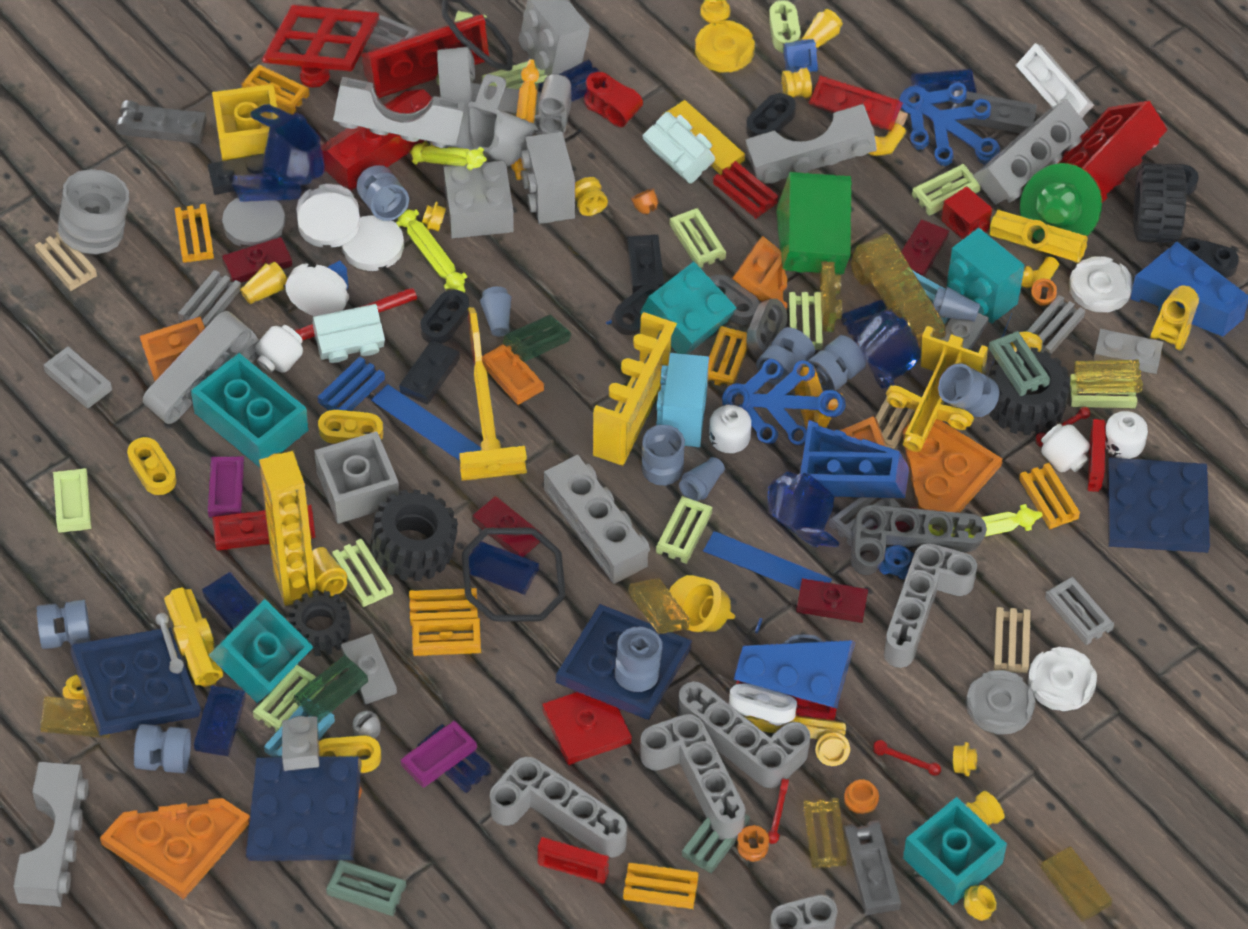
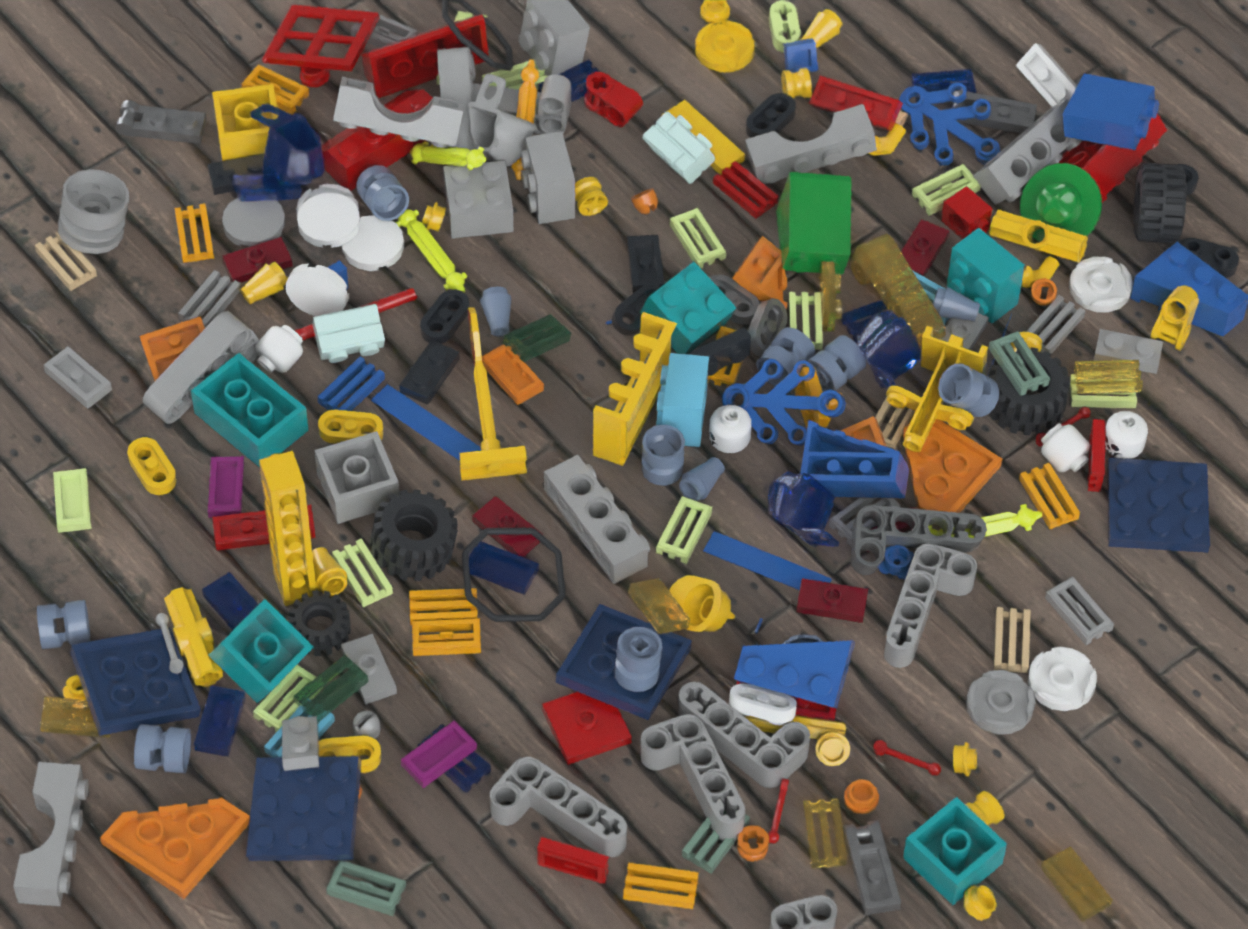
none -> black plate [689,327,751,376]
none -> blue brick [1063,73,1159,150]

